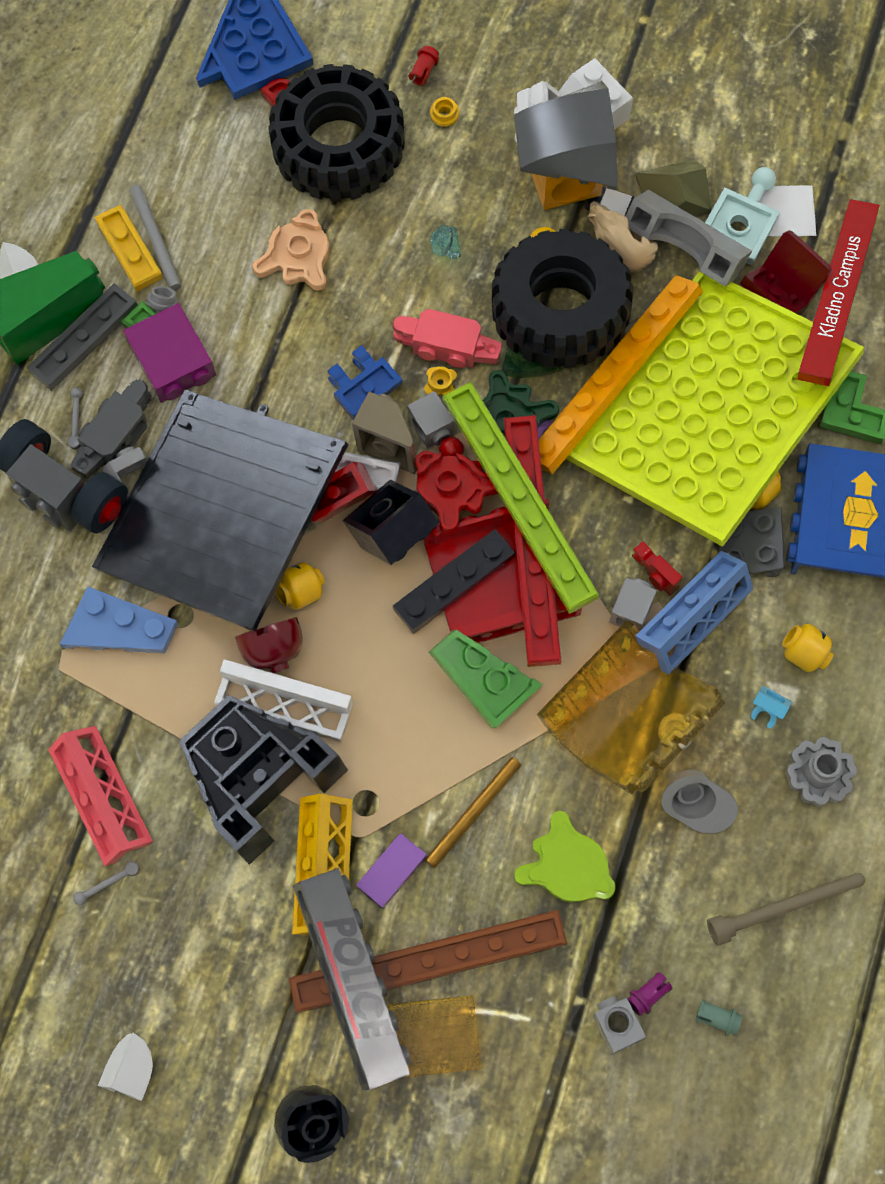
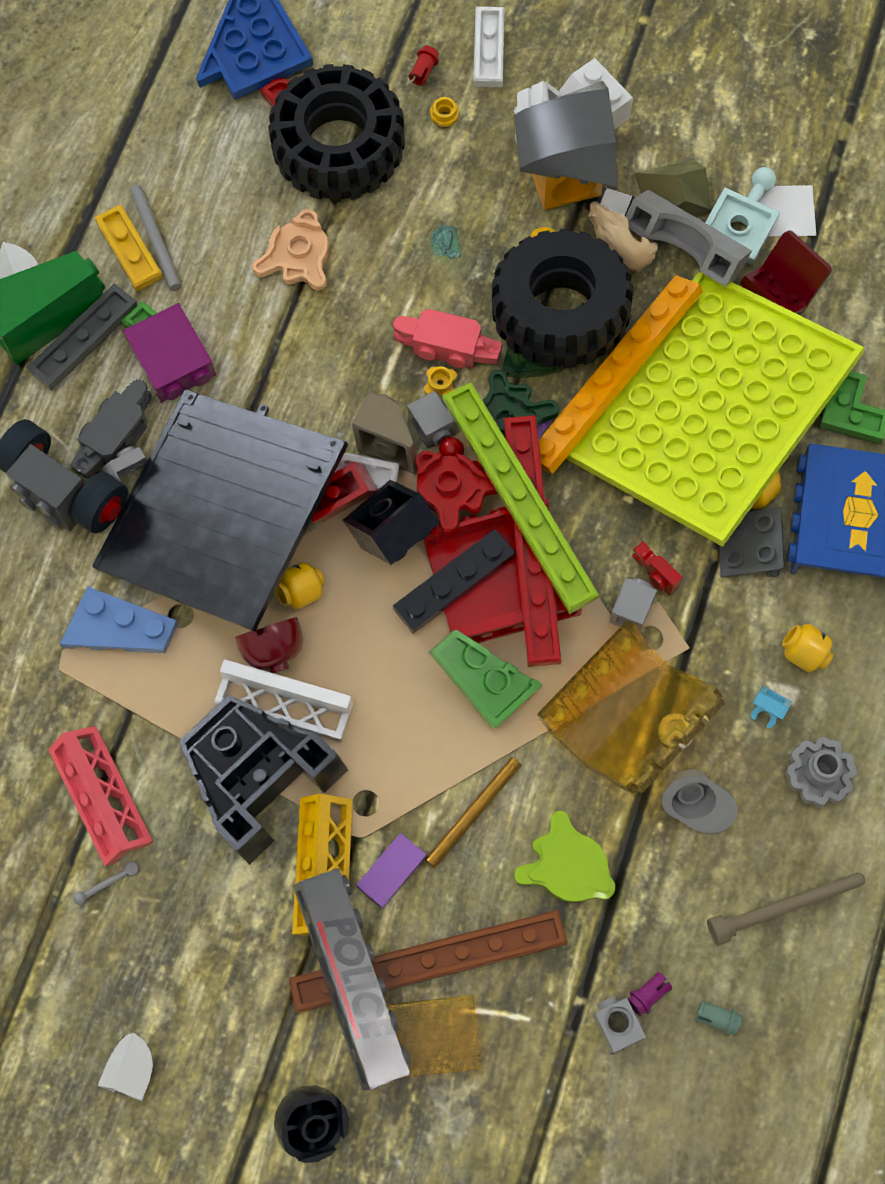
light grey hinge [68,387,83,450] -> none
light grey plate [147,286,178,312] -> none
blue plate [327,345,403,420] -> none
medium blue fence [635,551,753,675] -> none
red tile [797,199,880,386] -> none
none -> white tile [473,7,504,87]

